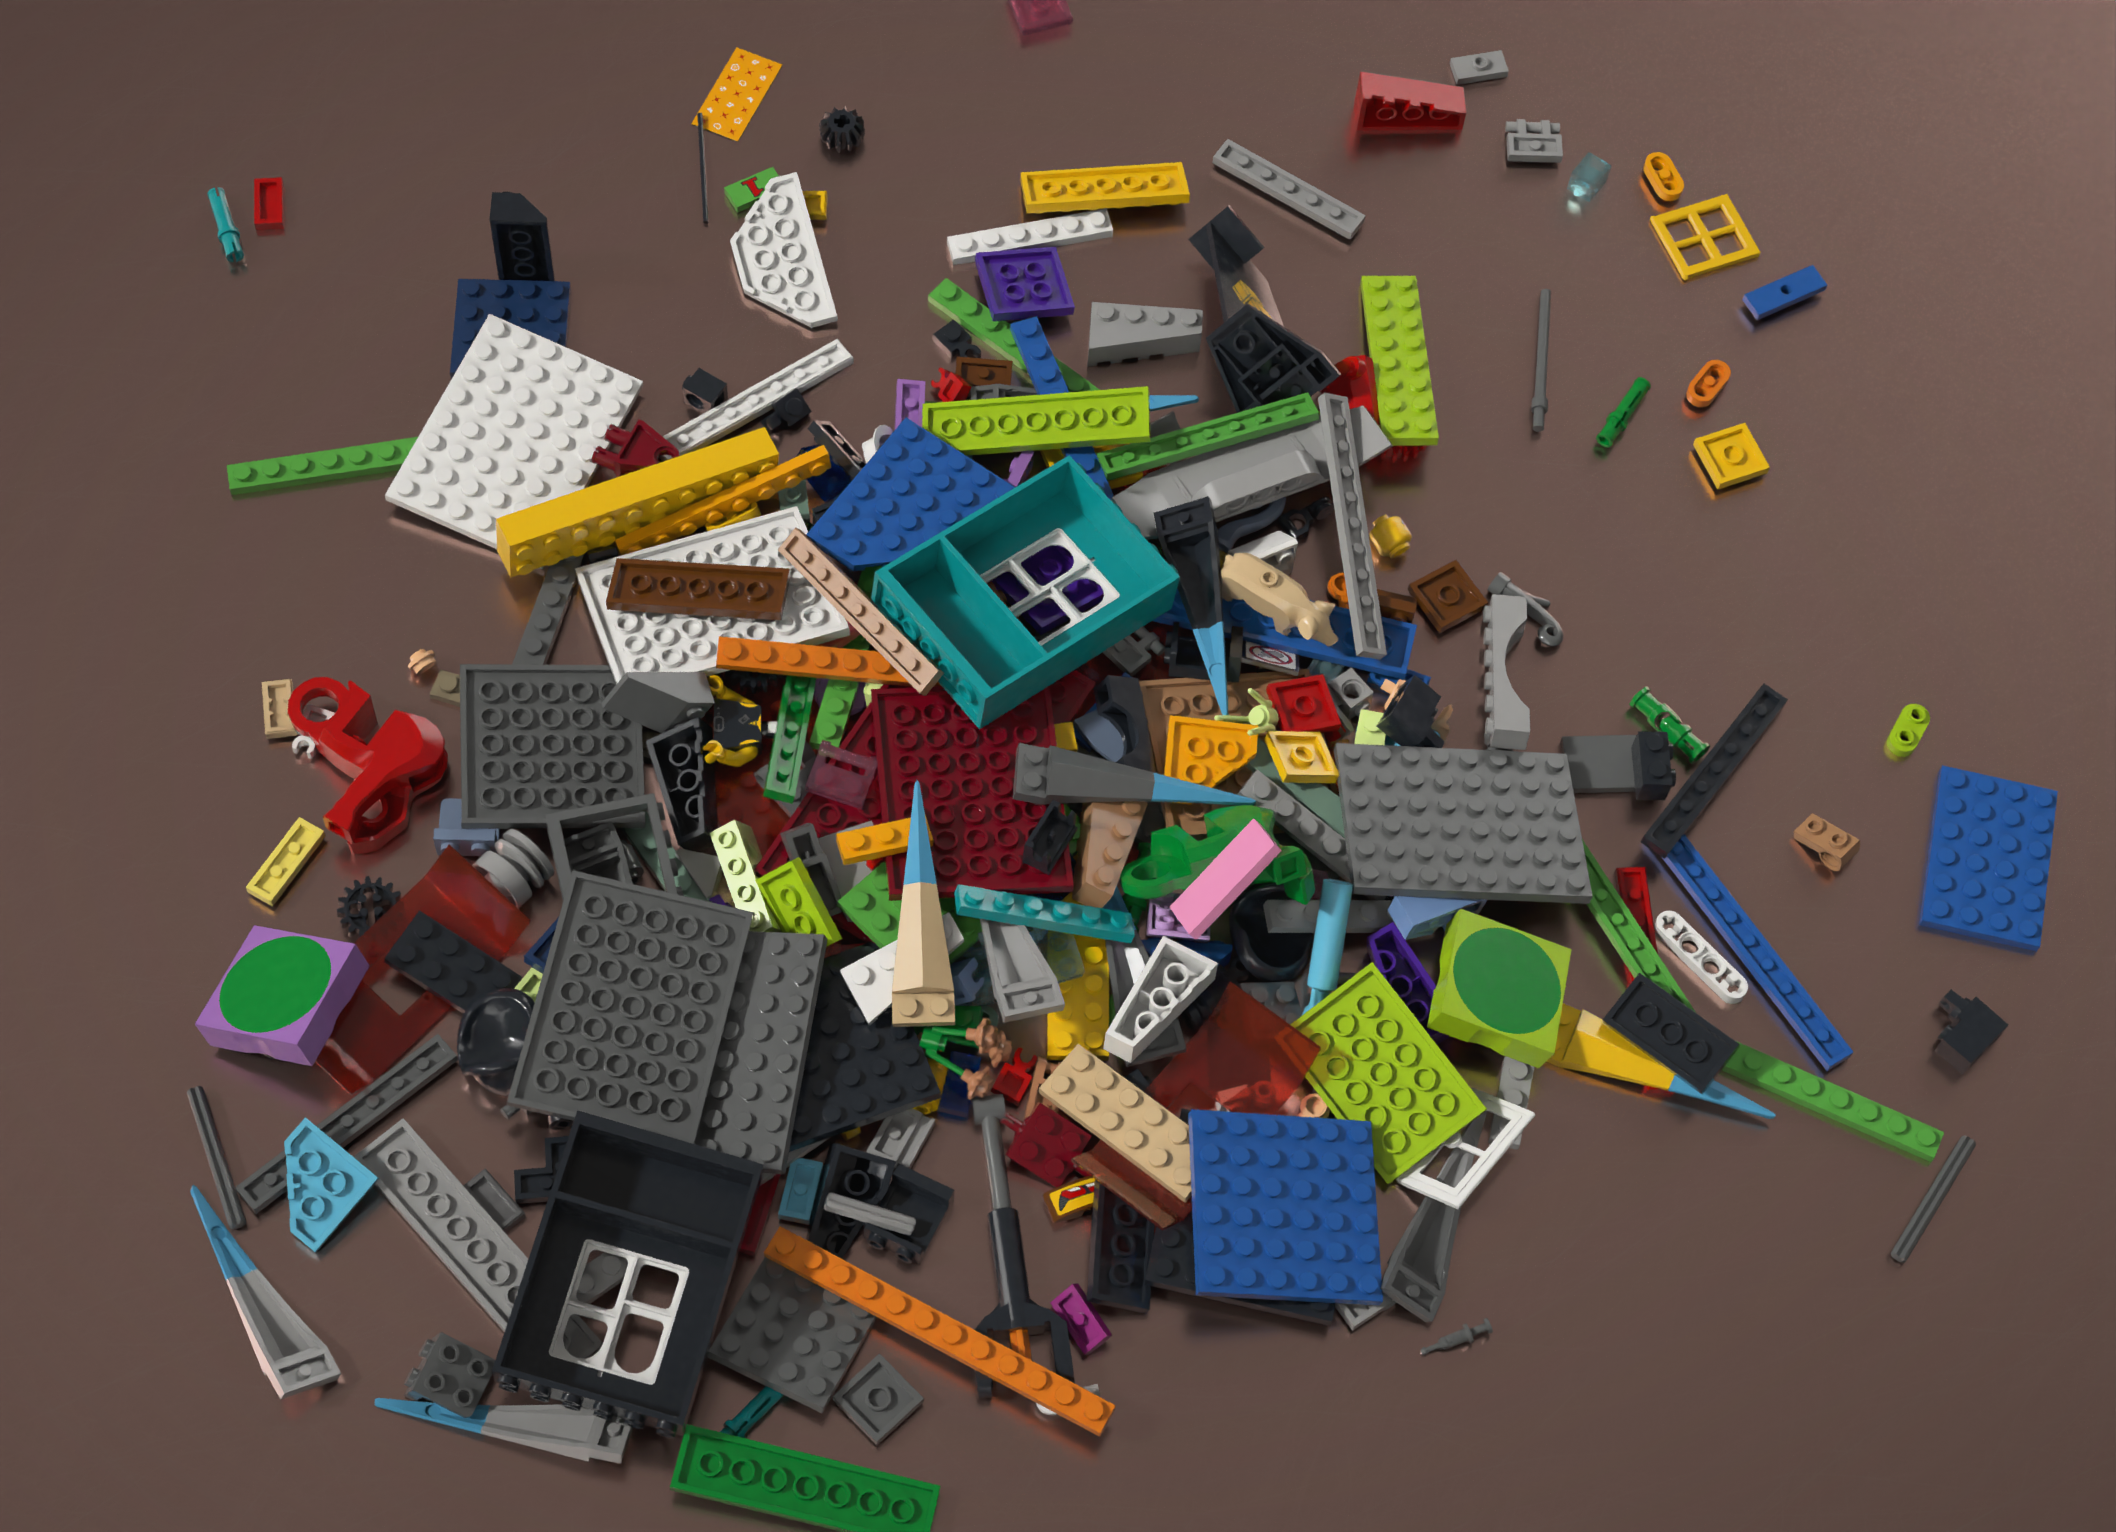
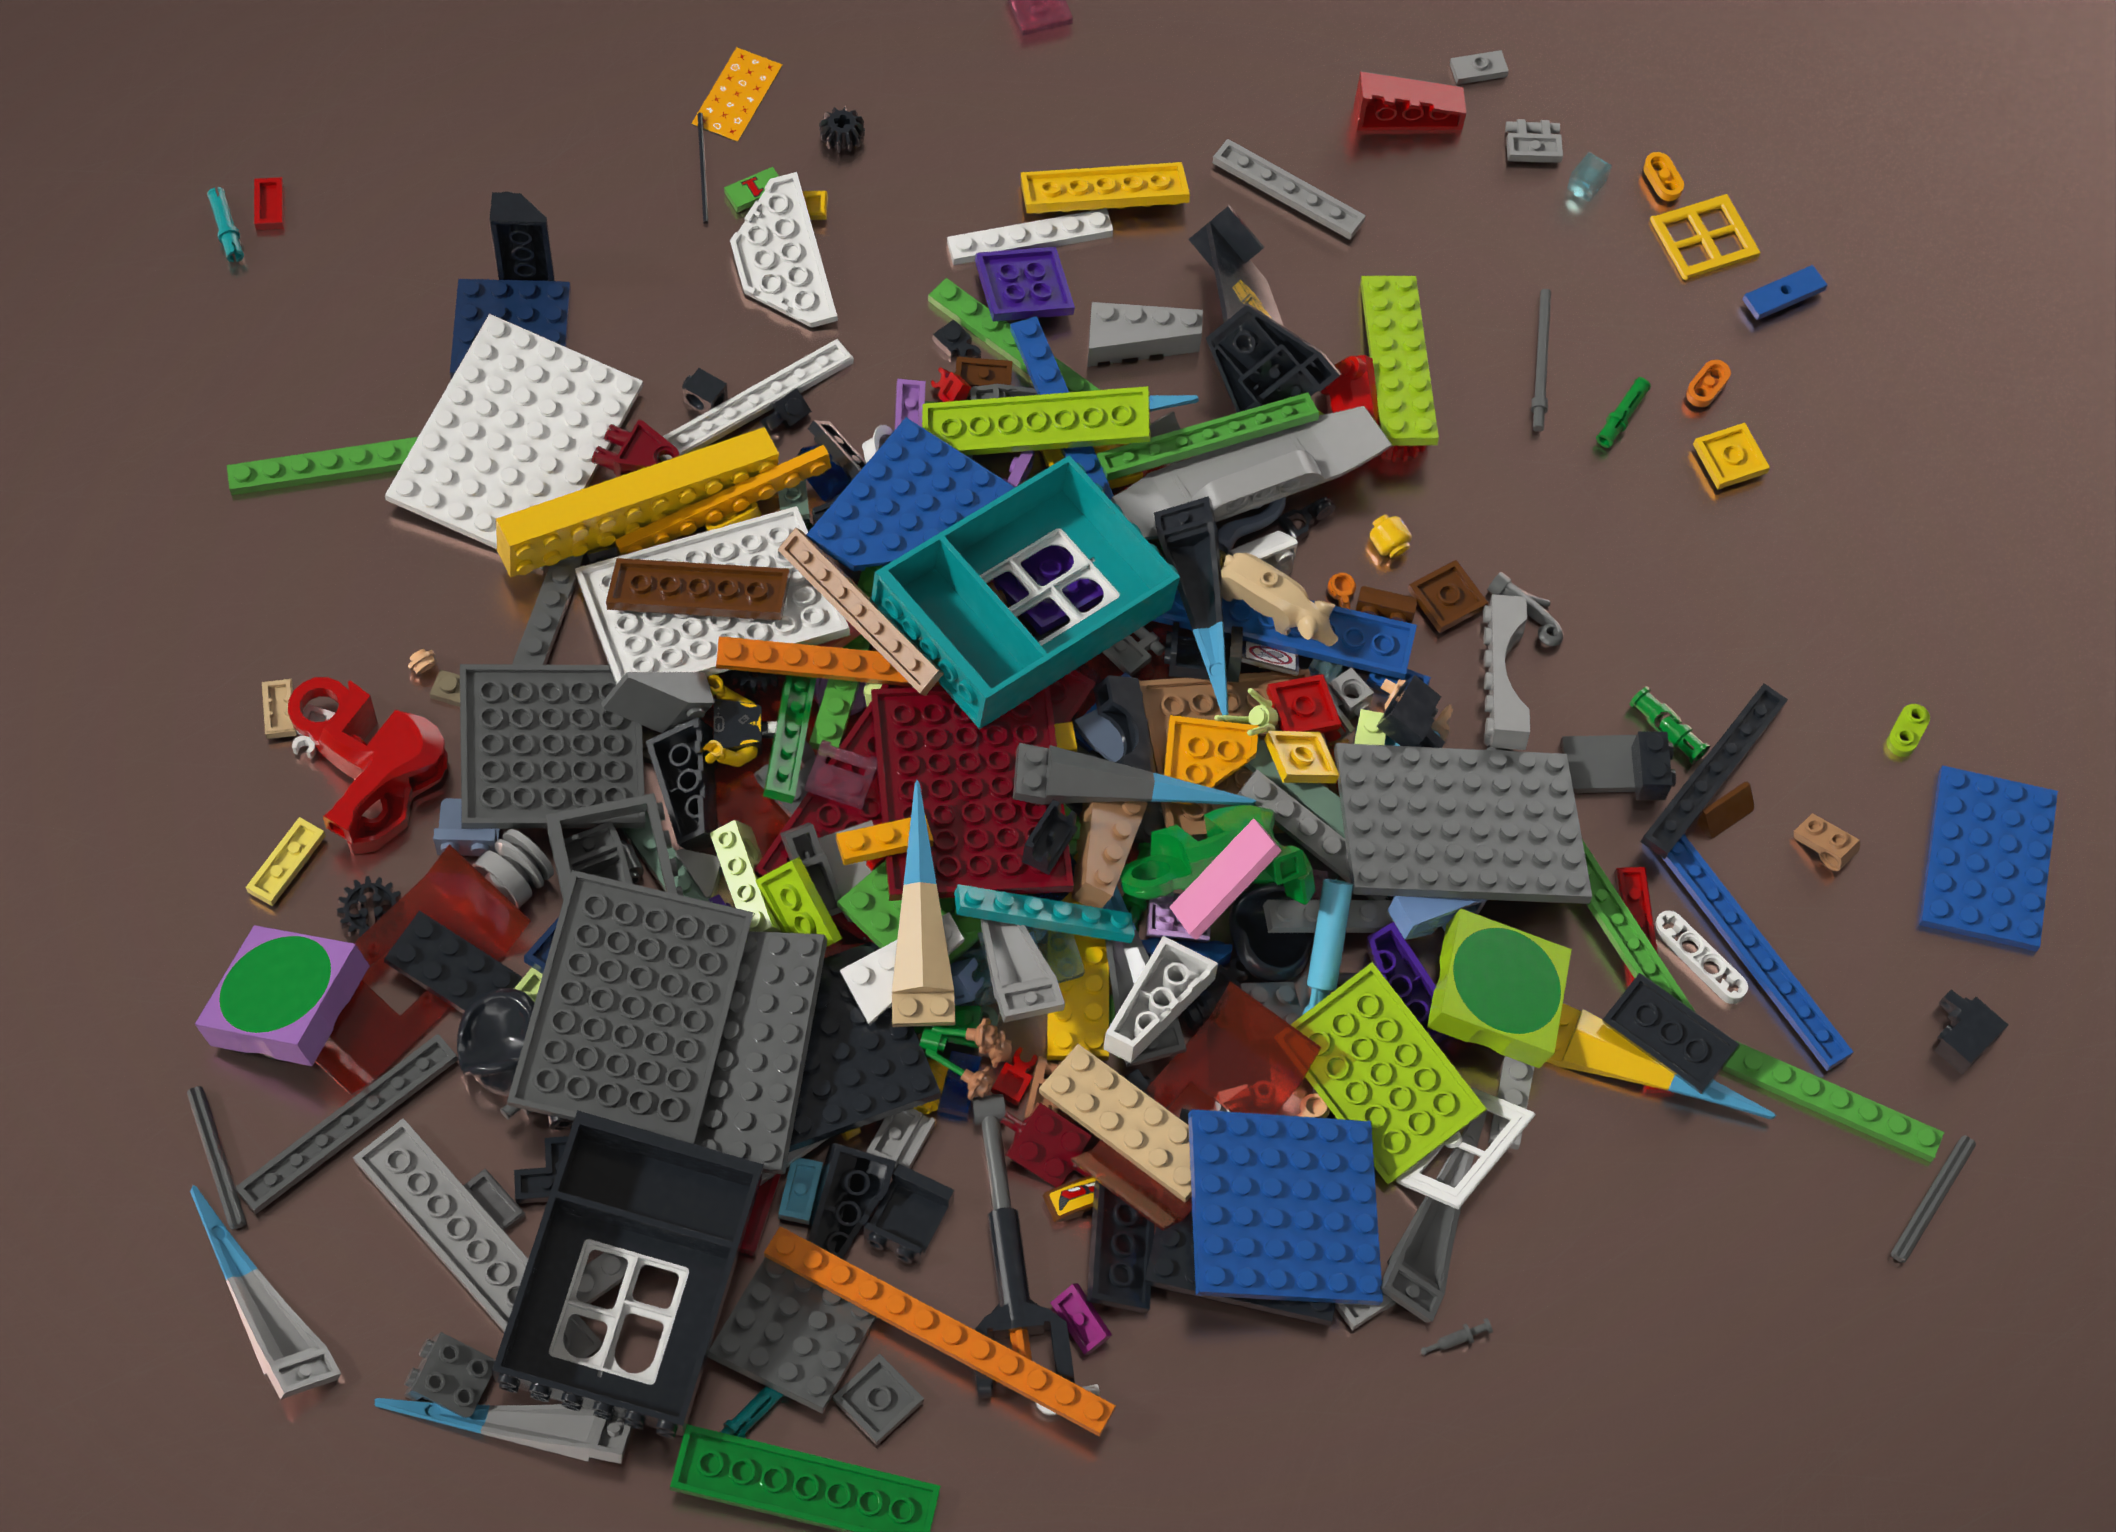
medium azure plate [284,1117,379,1252] -> none
light grey axle [824,1192,916,1235] -> none
light grey plate [1318,392,1387,660] -> none
none -> reddish brown slope [1697,781,1754,839]

